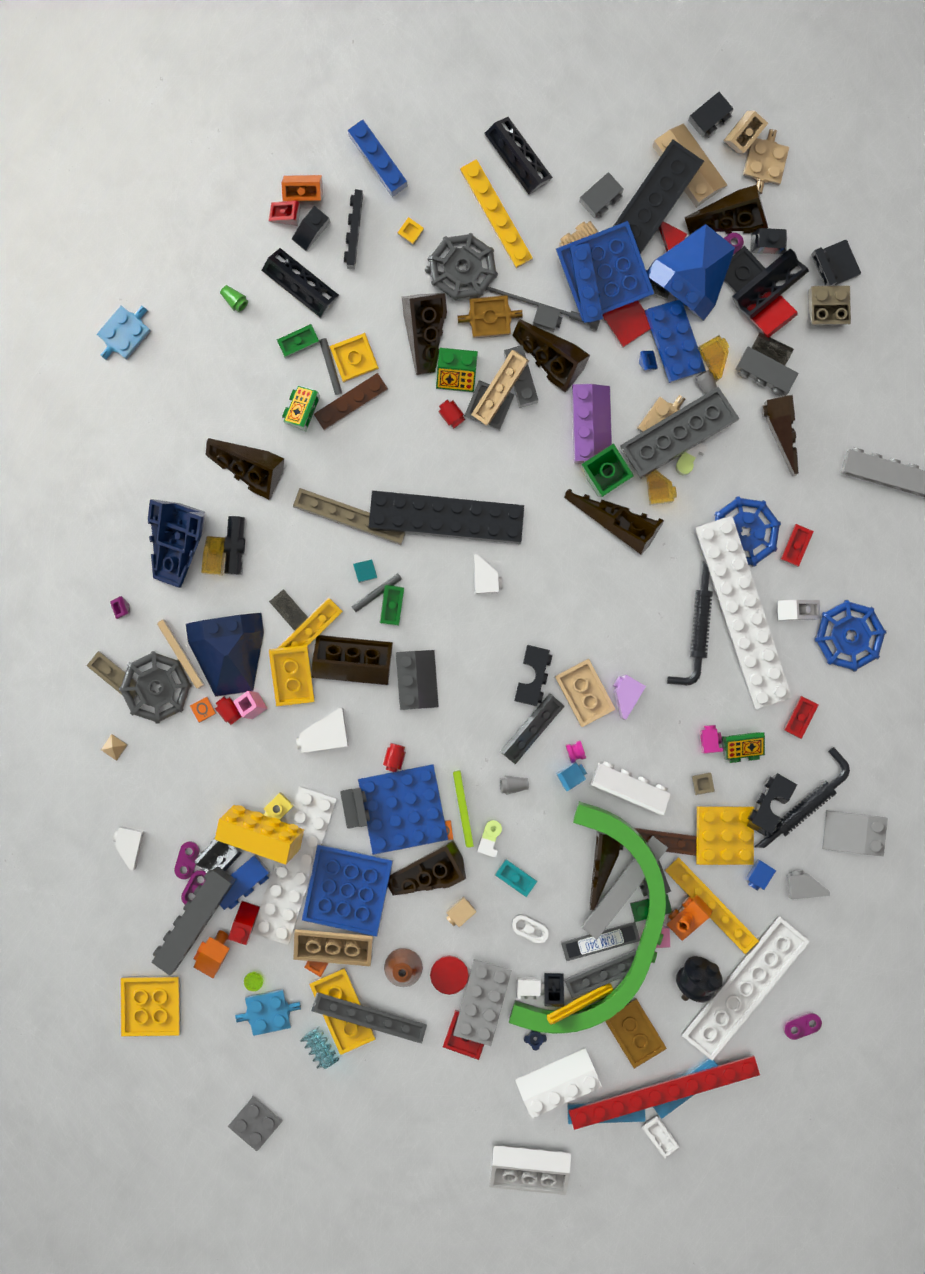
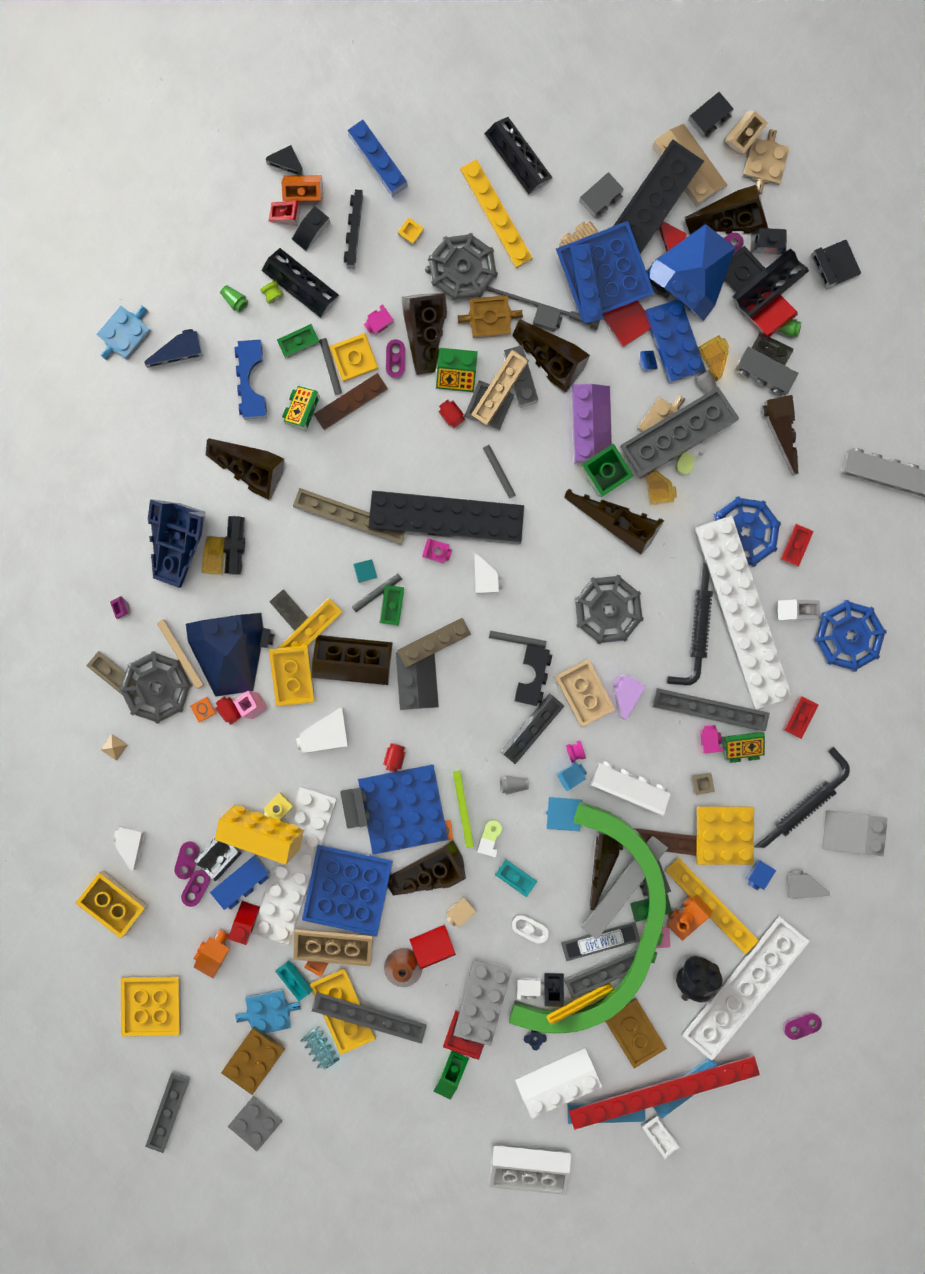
dark grey brick [151,866,237,976] -> none
clear neon green plate [244,972,263,992] -> none
red tile [430,955,469,995] -> none
black arch [747,773,798,837] -> none
dark tan slope [808,286,851,325] -> none
none -> yellow brick [75,871,148,939]
none -> dark blue slope [144,329,203,368]
none -> dark grey plate [145,1072,190,1153]
none -> pearl gold plate [221,1026,285,1095]
none -> blue arch [235,340,267,420]
none -> lime wheel [260,281,284,304]
none -> black plate [260,628,275,649]
none -> black slope [266,145,304,175]
none -> teal plate [275,961,313,1001]
none -> dark pink brick [363,304,394,336]
none -> magenta plate [386,339,405,379]
none -> dark tan plate [397,617,471,667]
none -> red piece [409,925,456,970]
none -> dark pink brick [422,538,452,564]
none -> green slope [433,1051,469,1100]
none -> dark grey bar [483,445,516,499]
none -> dark grey bar [489,631,547,648]
none -> dark azure piece [546,797,582,831]
none -> dark grey plate [574,574,644,644]
none -> dark grey plate [653,688,770,731]
none -> bright green cone [777,319,802,338]

